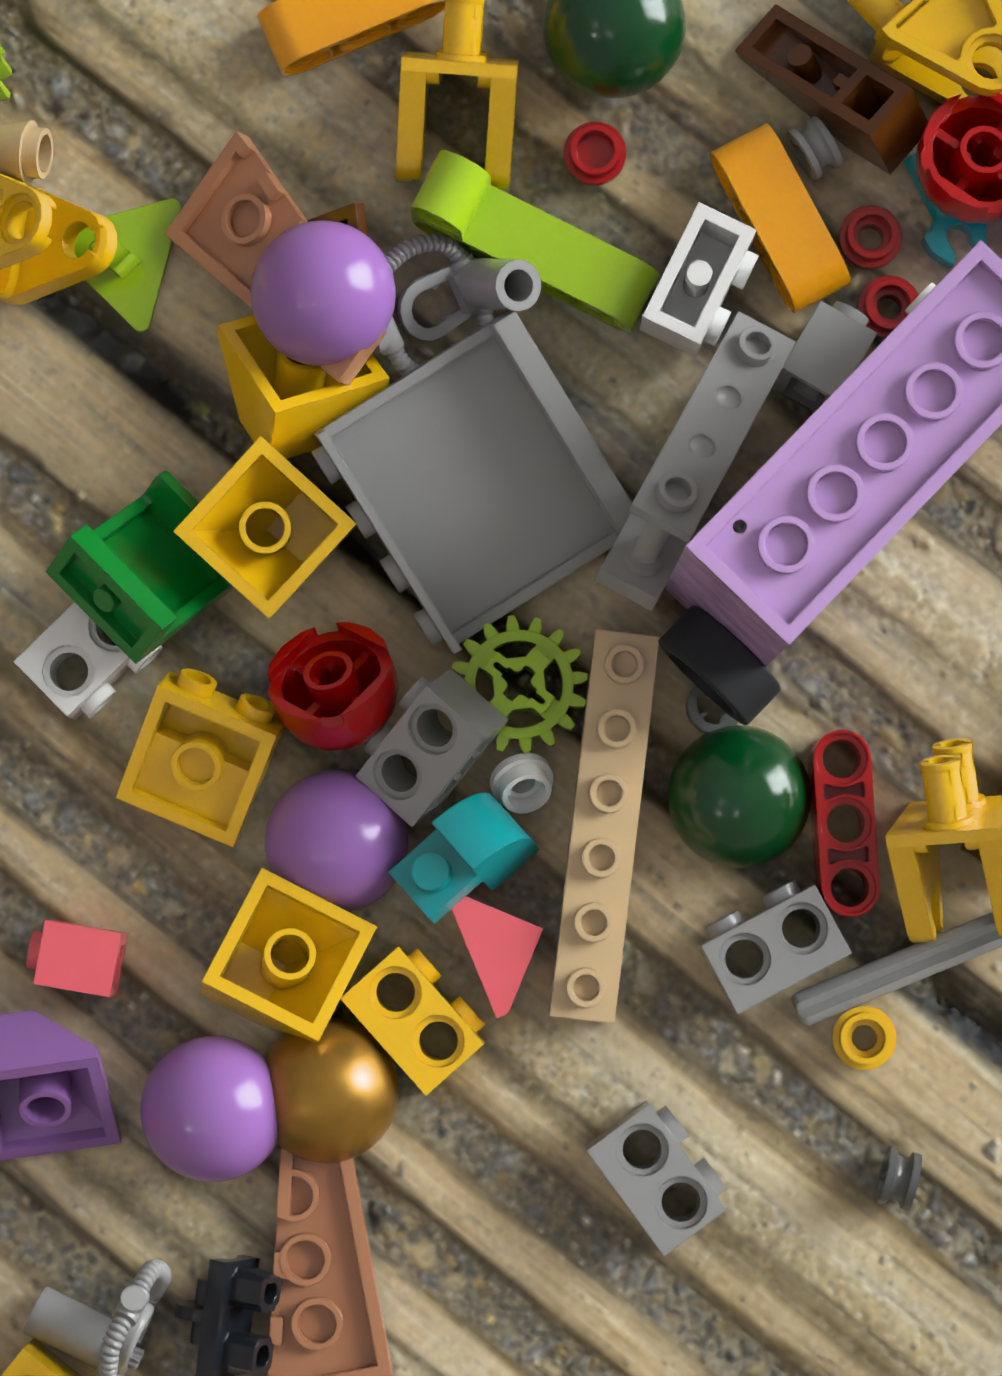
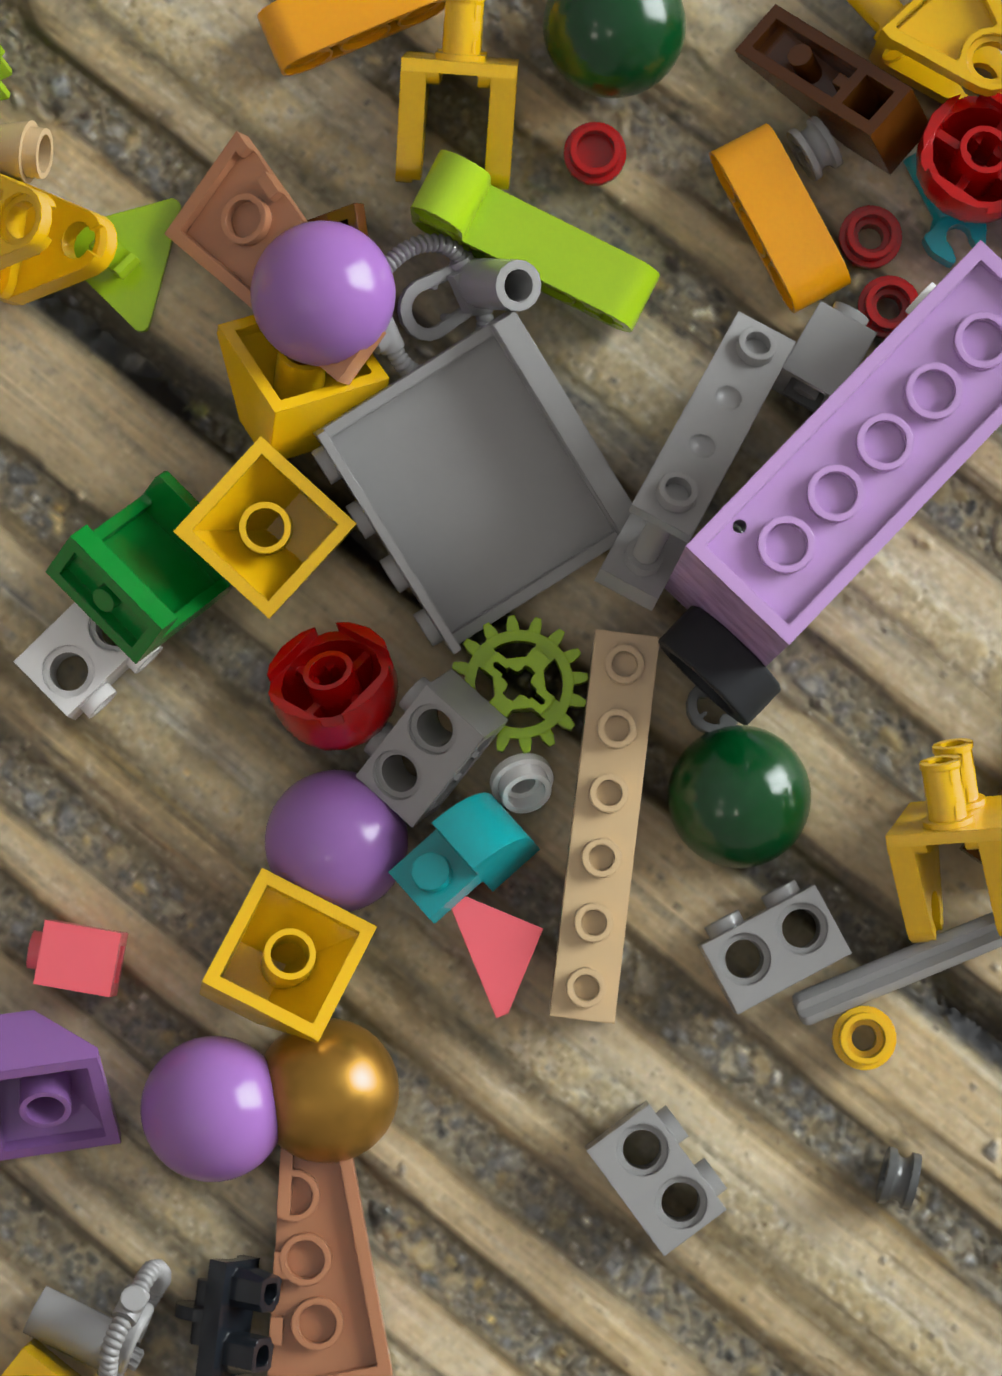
yellow plate [115,668,285,847] -> none
yellow brick [341,946,485,1096] -> none
white brick [639,202,759,357] -> none
red beam [807,729,880,917] -> none

